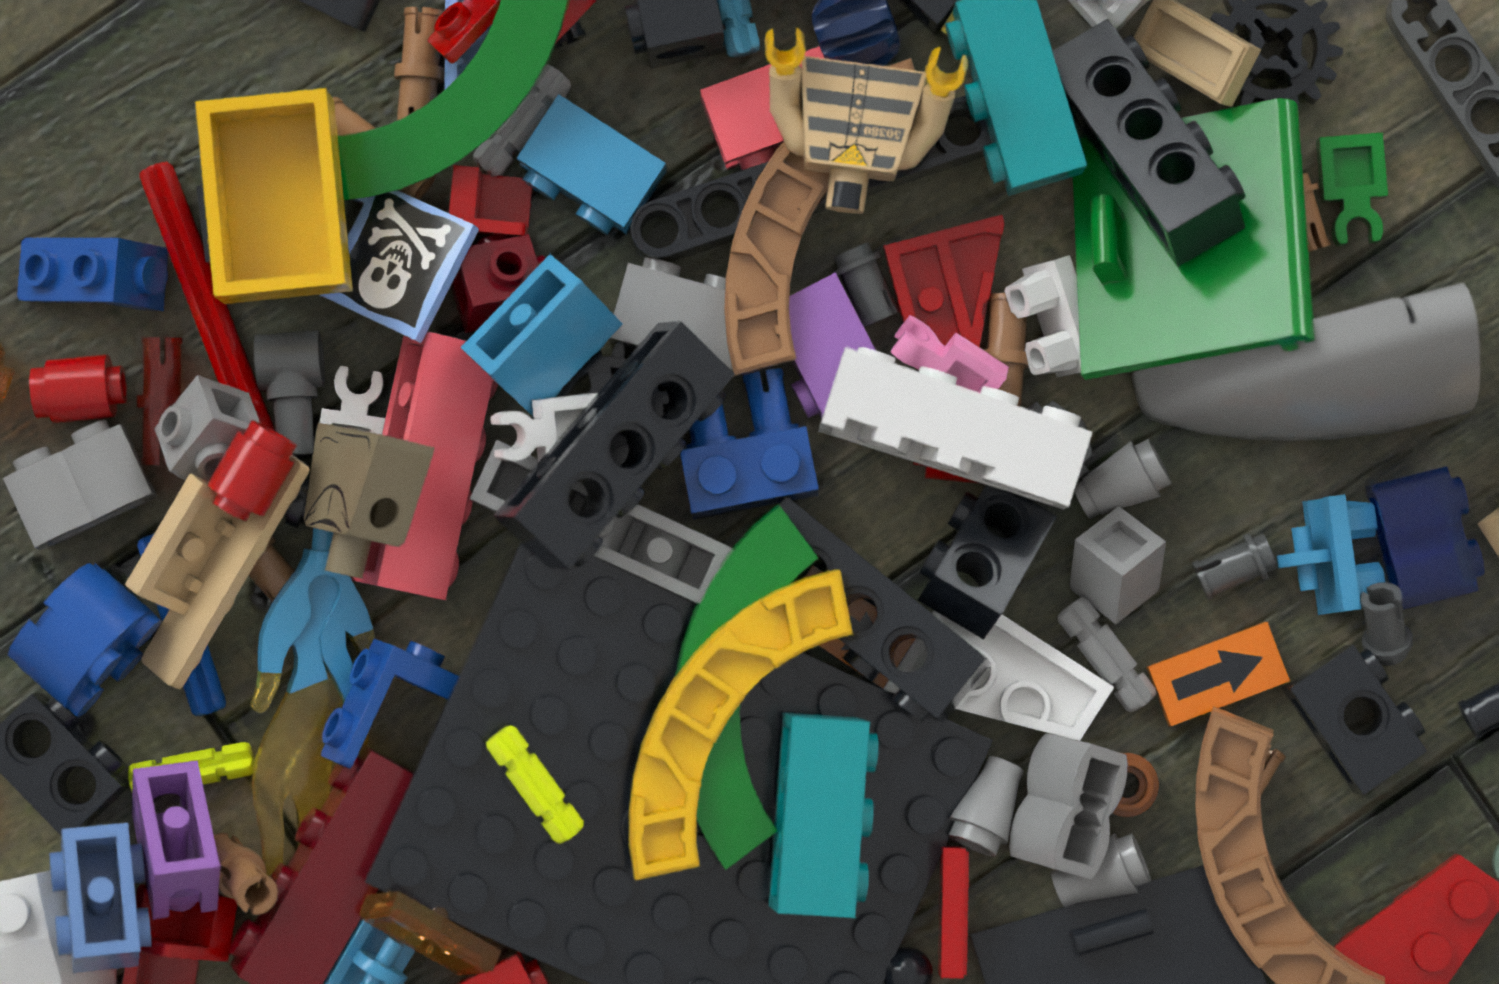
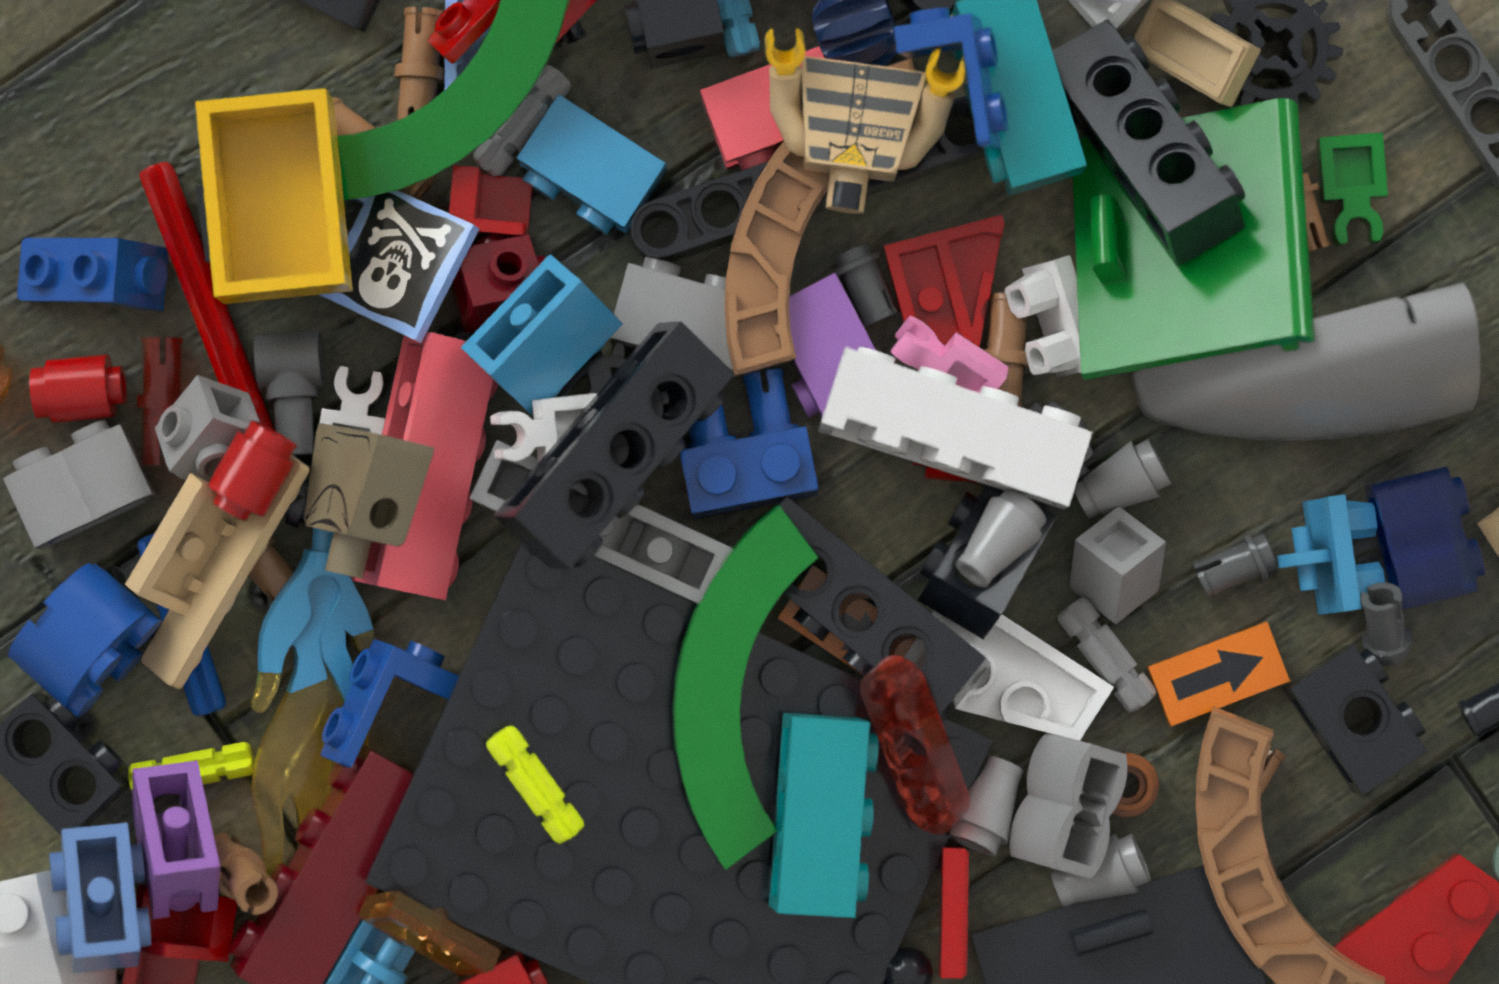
yellow tile [629,569,853,880] -> none
none -> clear red beam [860,655,971,835]
none -> blue bracket [893,7,1008,150]
none -> light grey cone [956,489,1046,587]

